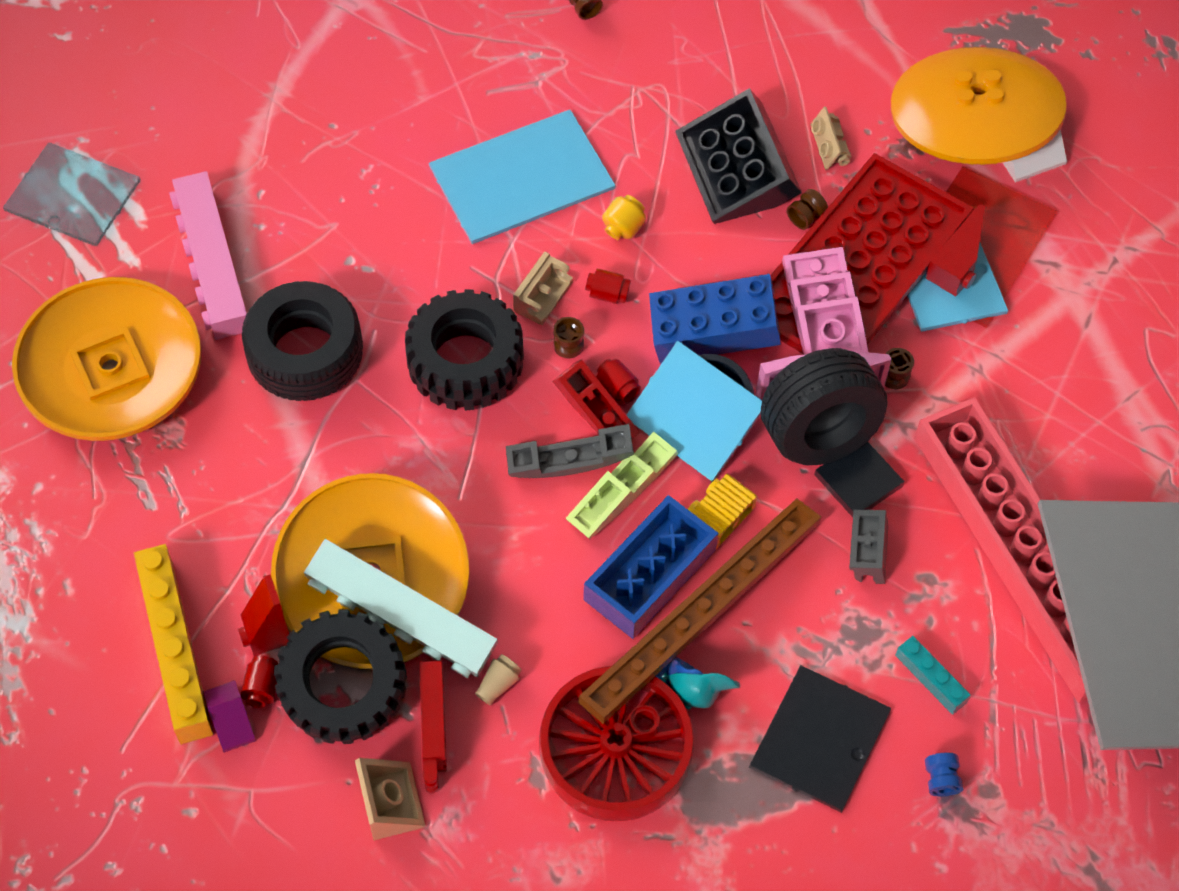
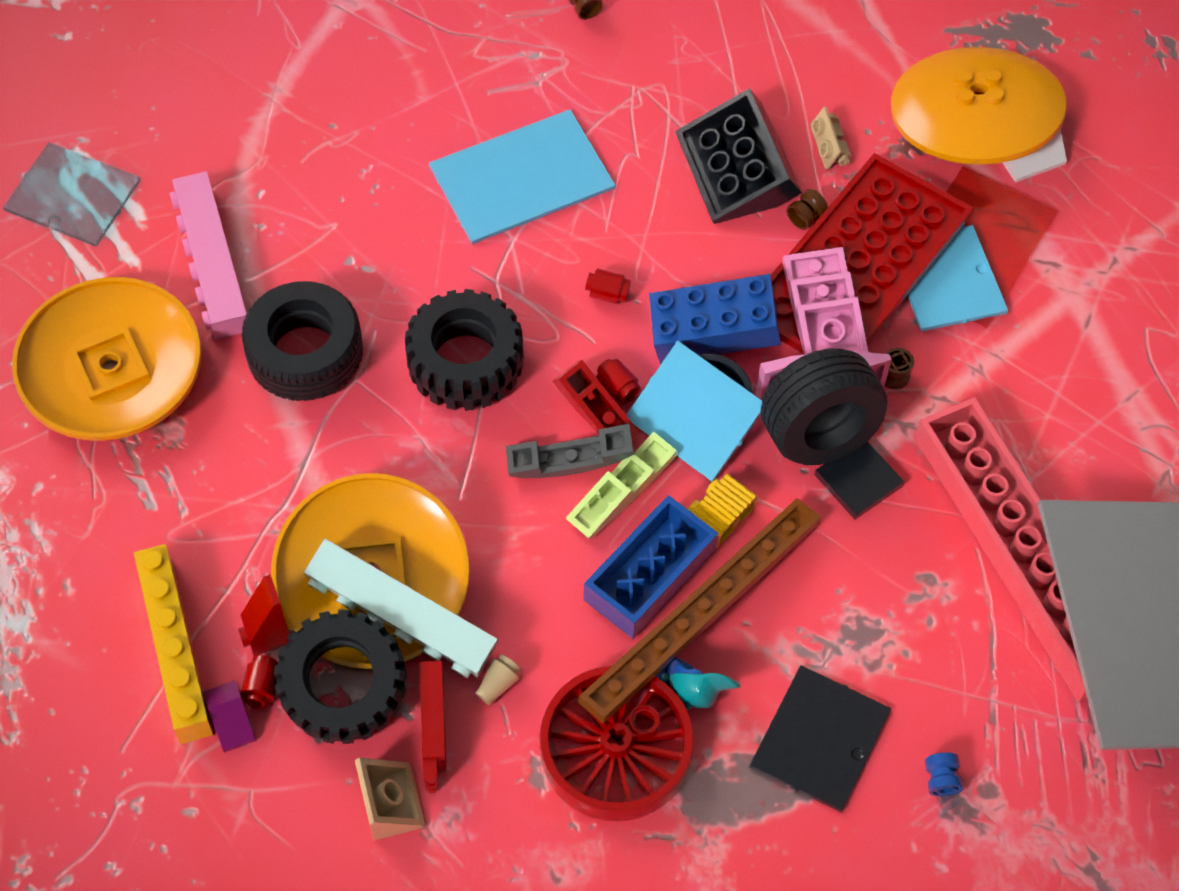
tan hinge [513,251,573,325] -> none
reddish brown wheel [553,317,584,359] -> none
yellow head [602,195,646,240] -> none
dark grey hinge [849,510,889,584] -> none
teal piece [895,636,971,715] -> none
red slope [926,204,985,297] -> none

